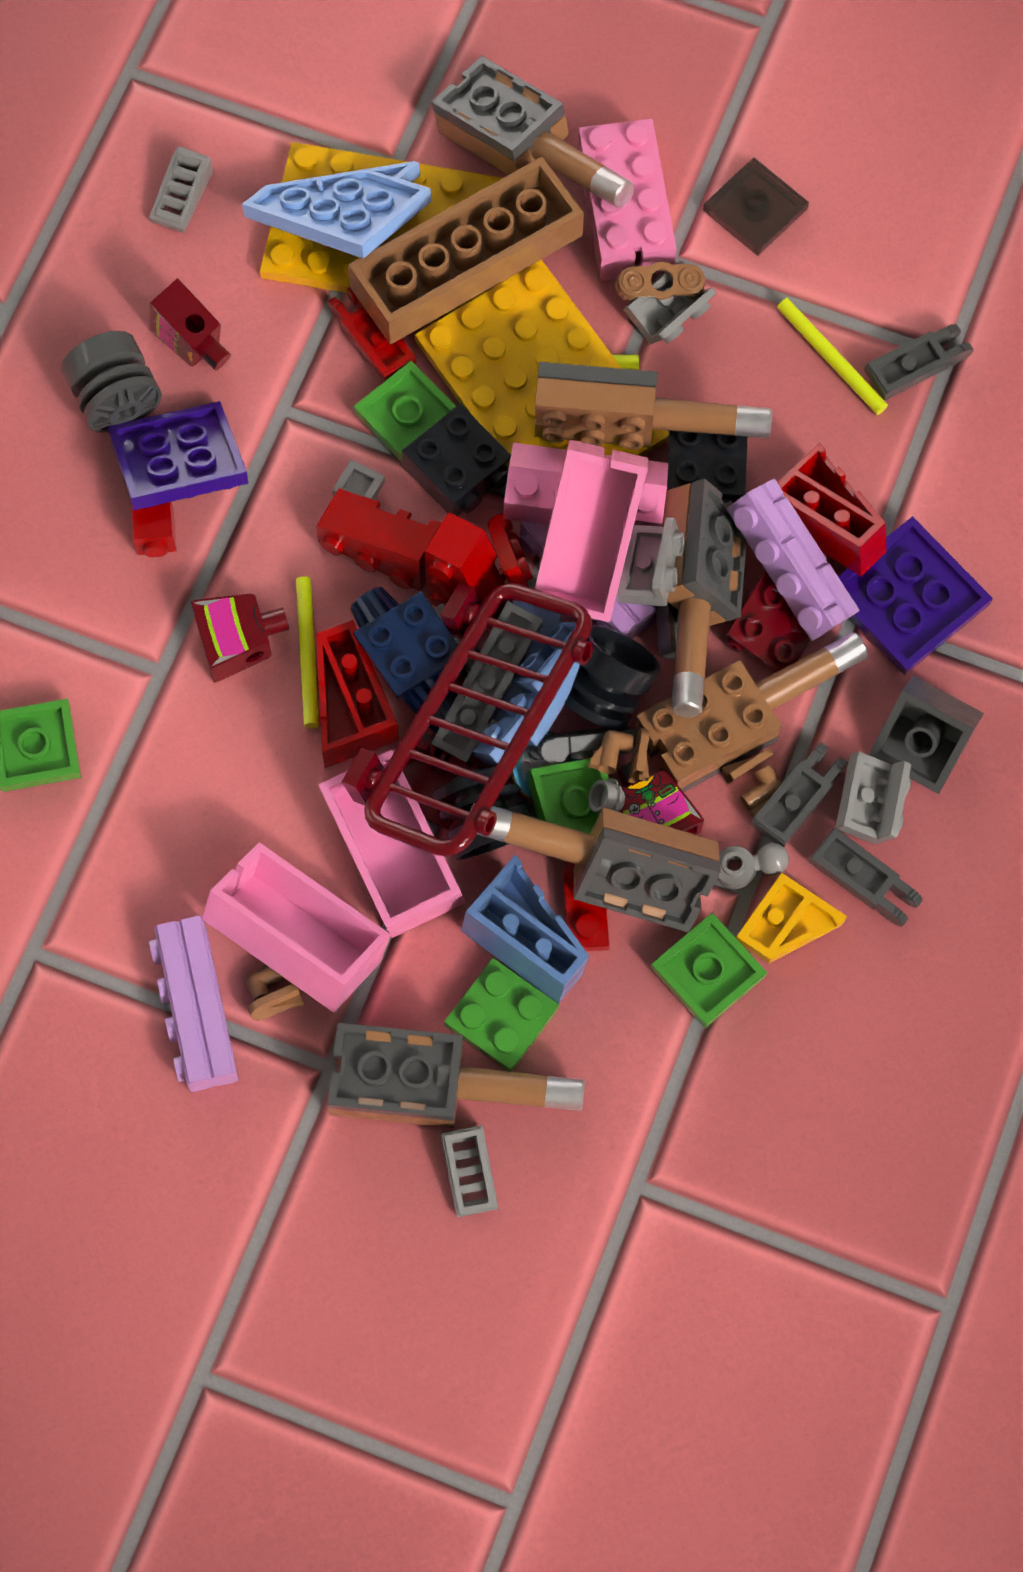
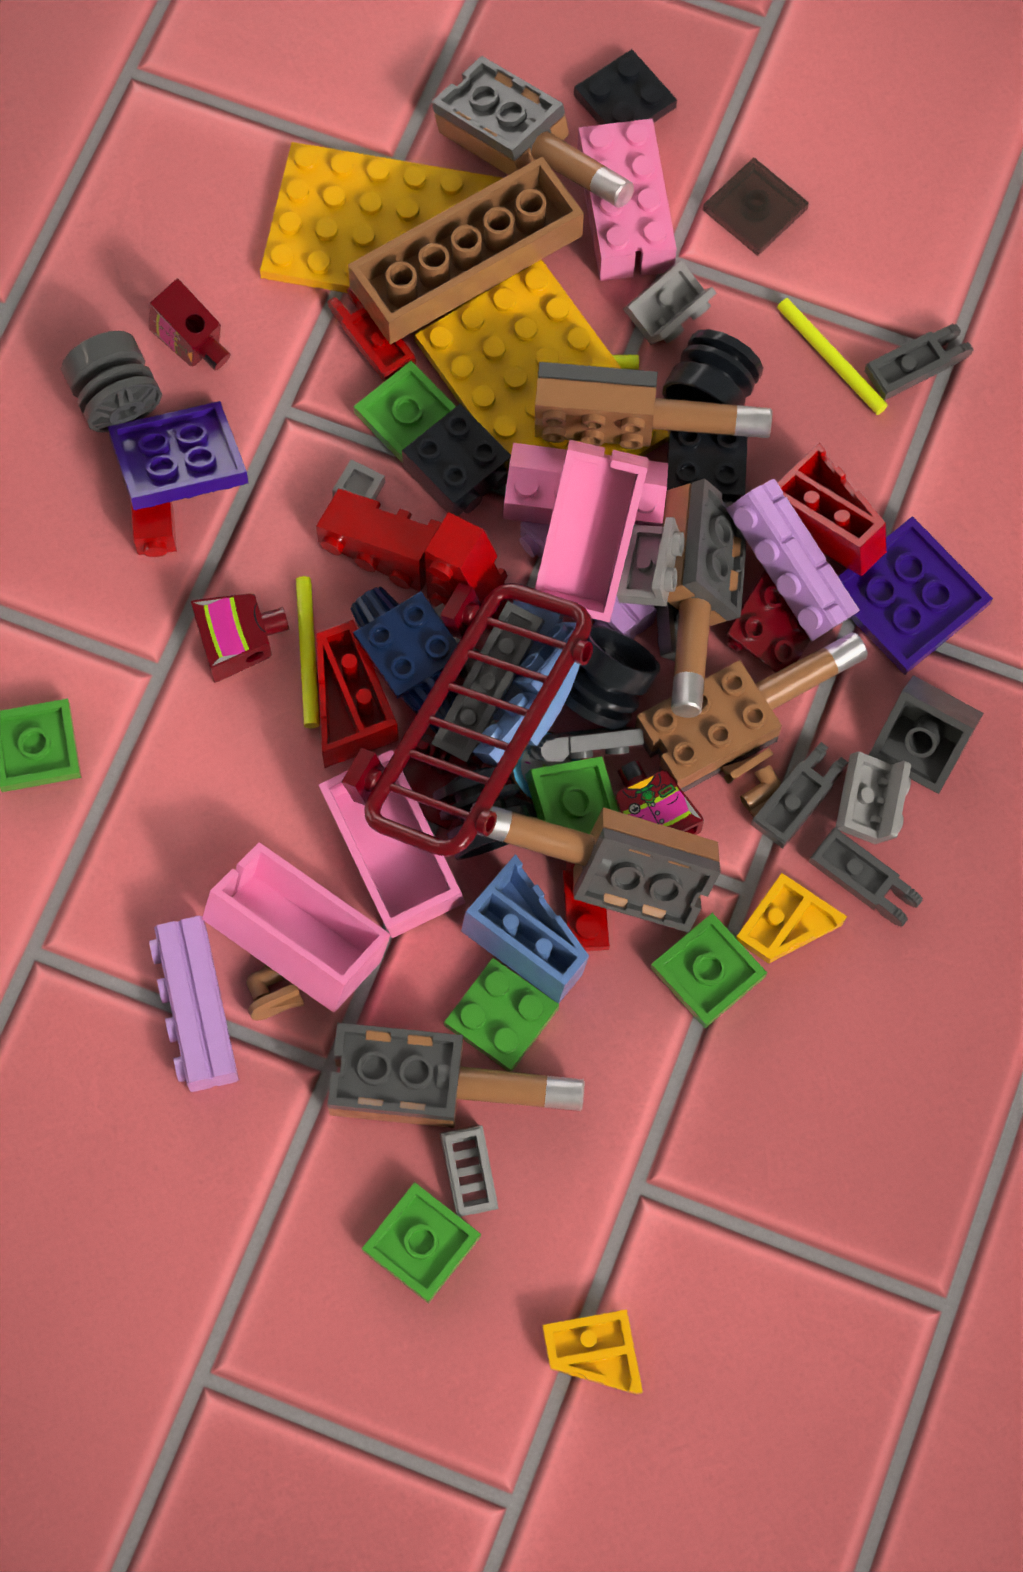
light grey slope [149,147,213,233] -> none
light blue wing [242,161,432,259] -> none
red hinge [487,513,534,601] -> none
medium nougat piece [588,728,650,784] -> none
light grey plate [588,778,625,815] -> none
medium nougat piece [615,261,706,302] -> none
light grey plate [717,843,789,889] -> none
none -> bright green plate [362,1182,481,1304]
none -> yellow wing [542,1309,643,1395]
none -> black plate [574,49,677,125]
none -> black wheel [662,329,763,406]

